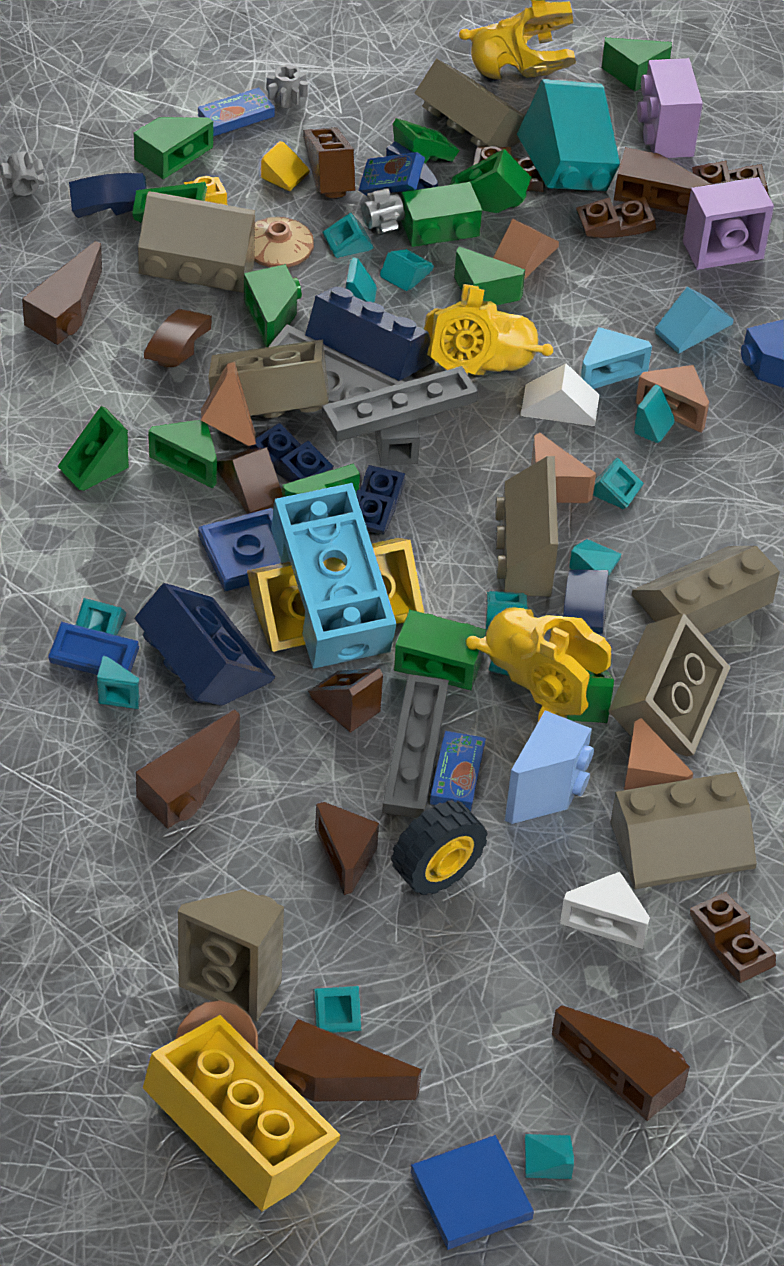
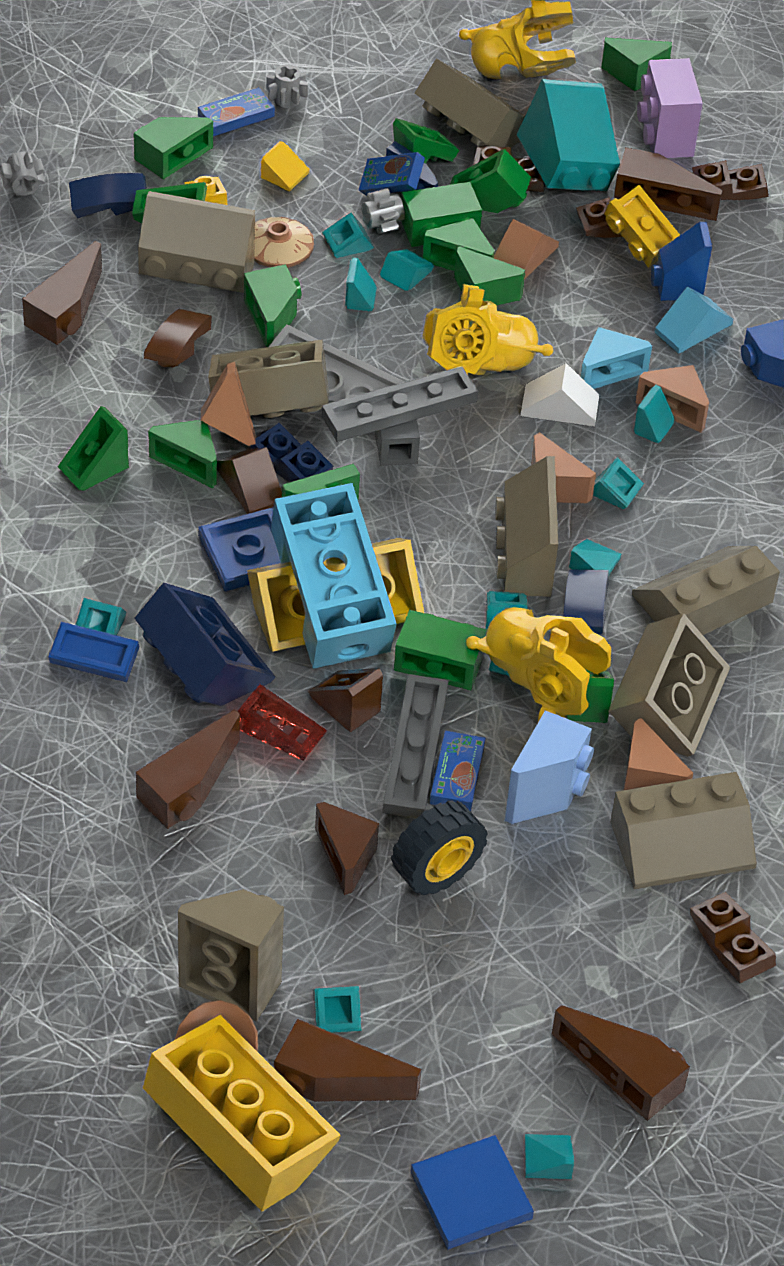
teal slope [97,656,140,709] -> none
reddish brown slope [303,127,356,198] -> none
dark blue slope [305,287,434,381] -> none
dark blue slope [356,465,406,535] -> none
white slope [560,872,650,949] -> none
lavender brick [683,177,774,270] -> none
none -> clear red slope [237,684,327,761]
none -> slope [423,218,494,271]
none -> yellow bracket [604,185,680,268]
none -> blue slope [651,222,712,301]

